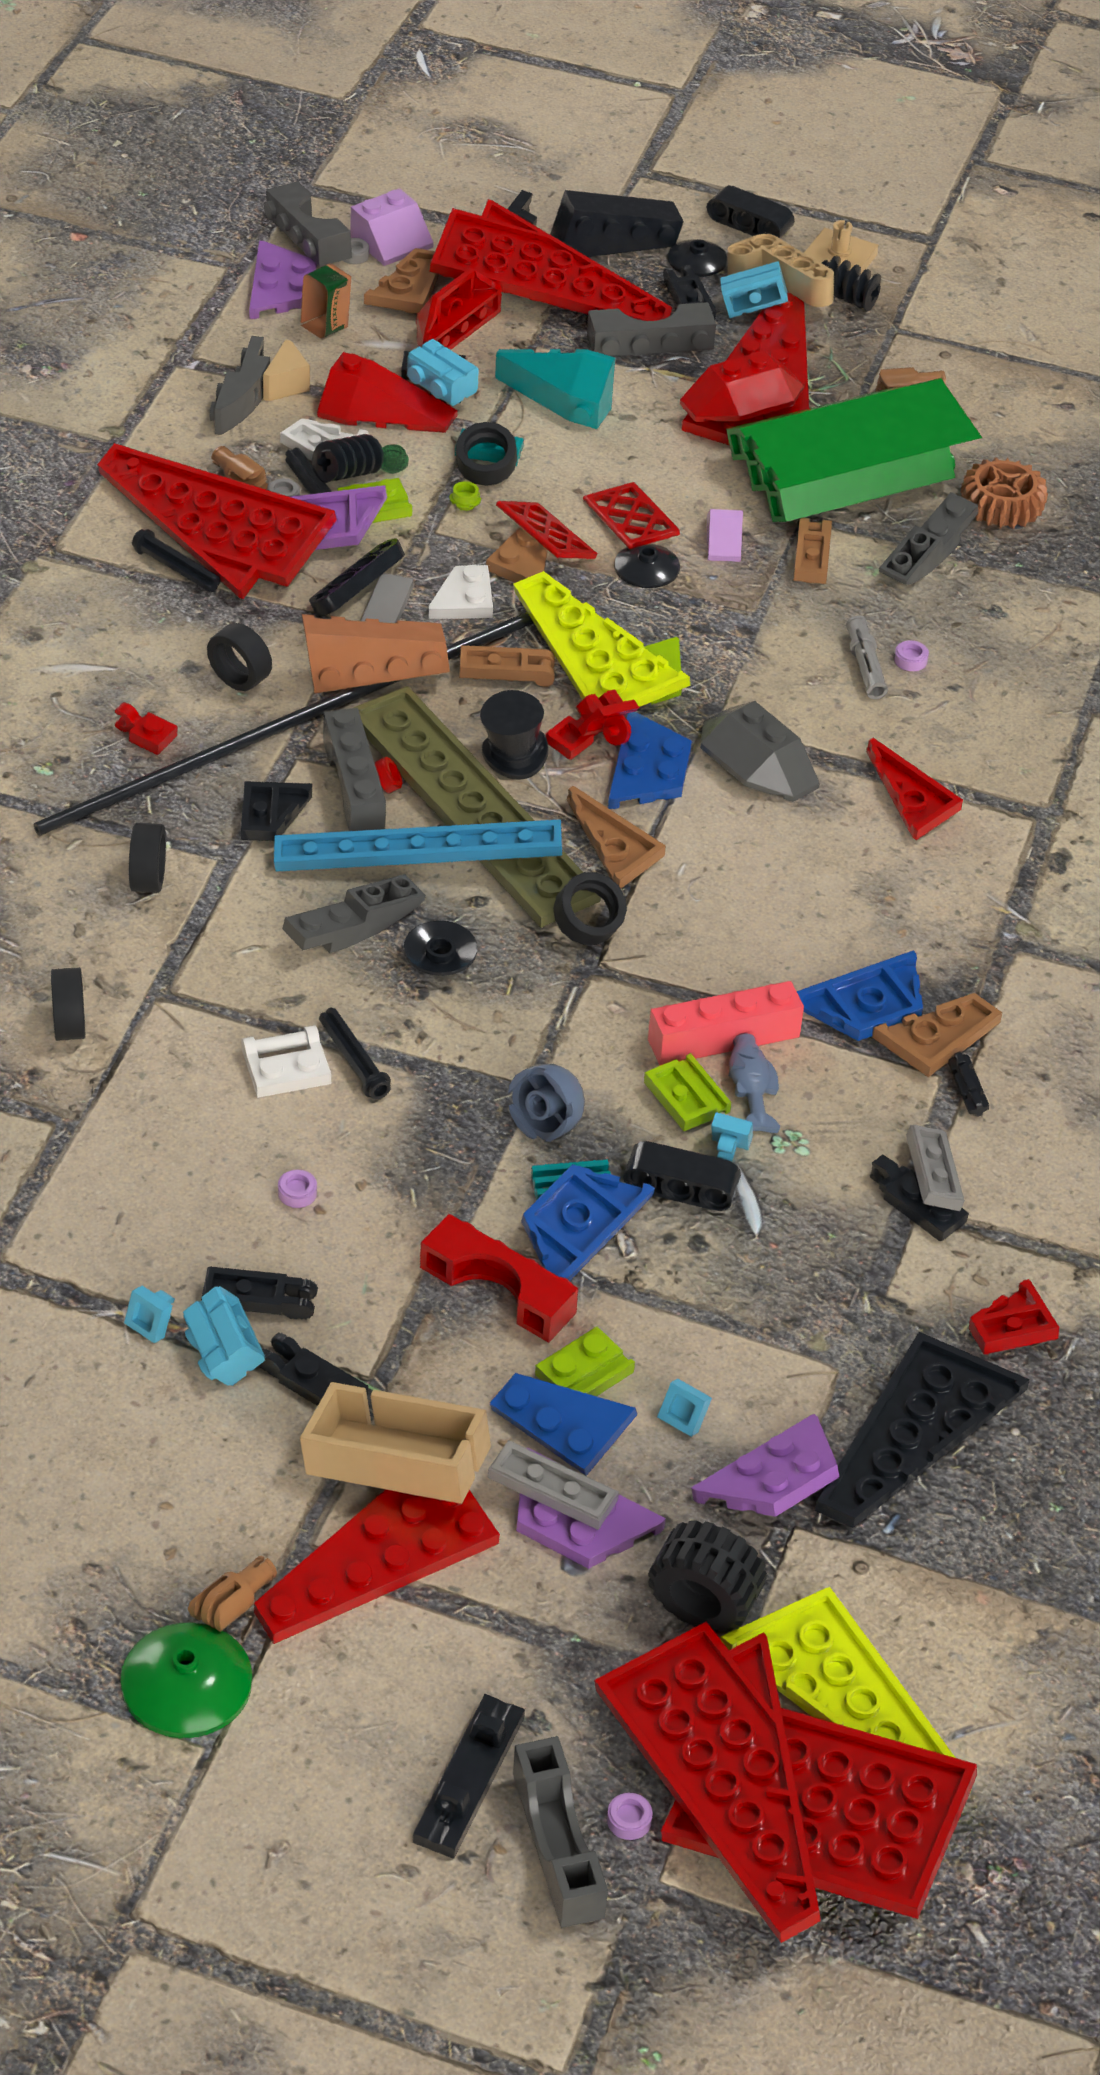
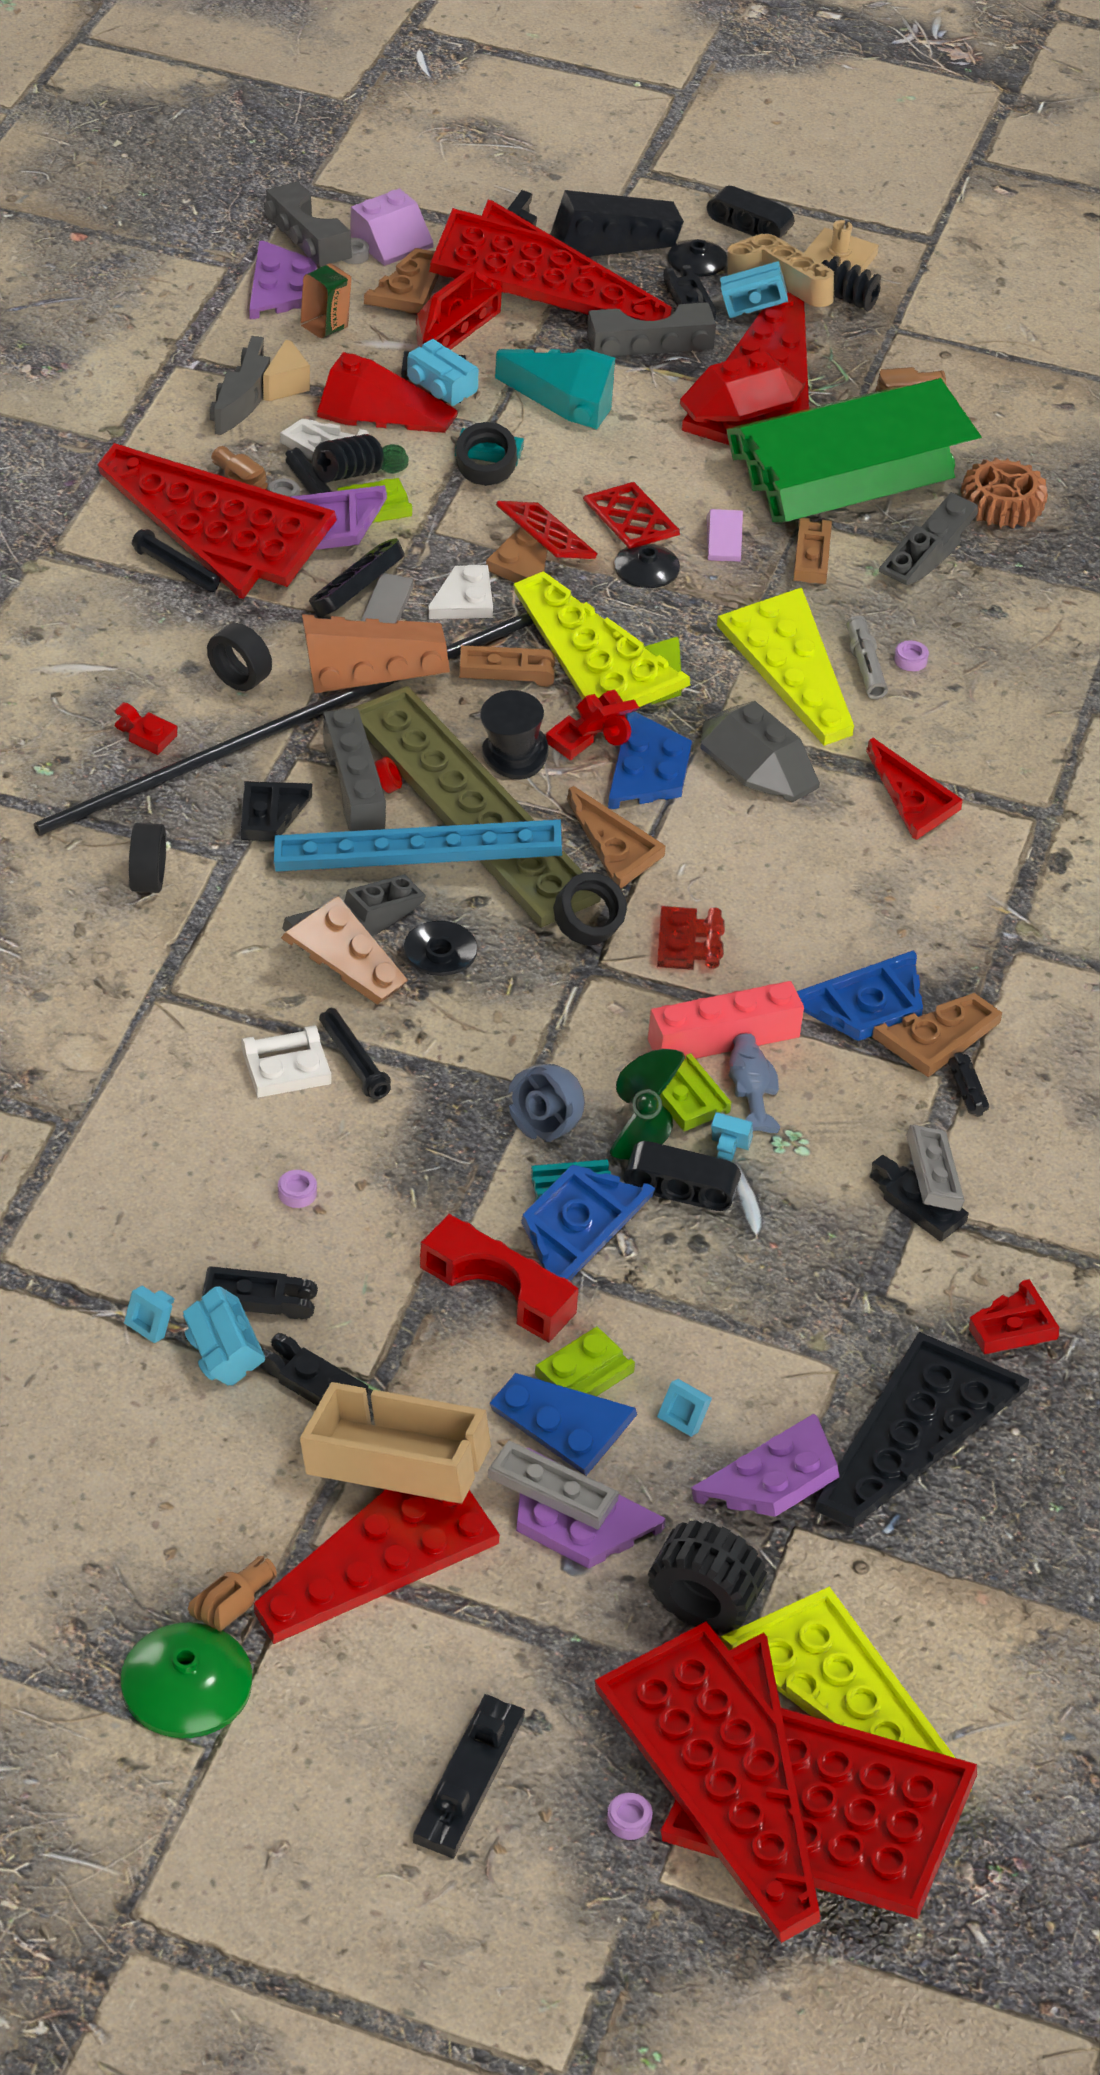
black tyre [51,967,86,1041] -> none
lime plate [449,481,481,511] -> none
dark grey arch [513,1736,608,1928] -> none
none -> wing [281,896,408,1005]
none -> dark green piece [610,1049,685,1160]
none -> clear red plate [657,906,725,970]
none -> neon yellow wing [717,587,854,746]

